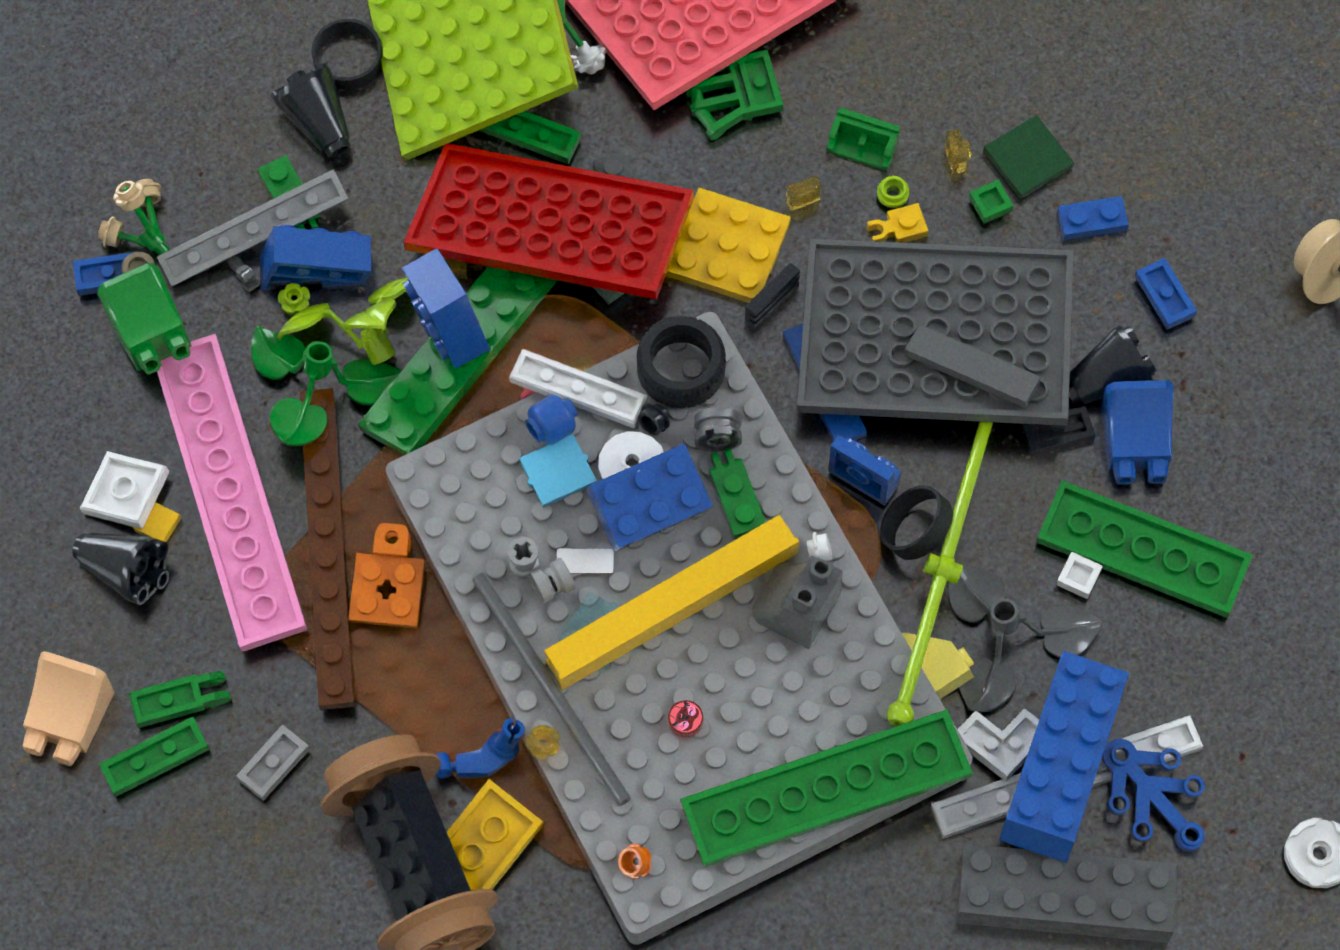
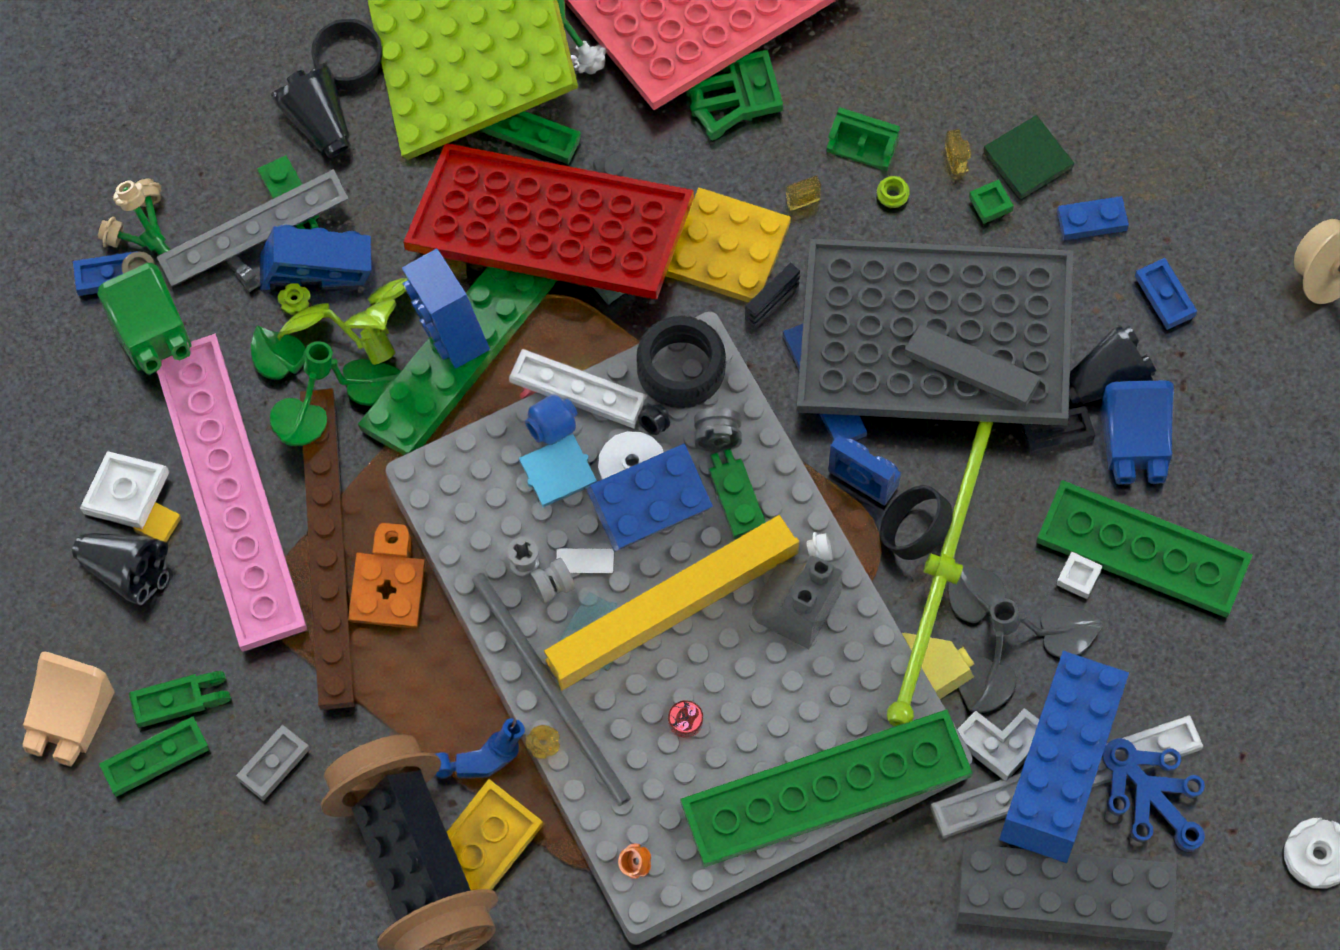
yellow plate [867,203,928,243] -> none

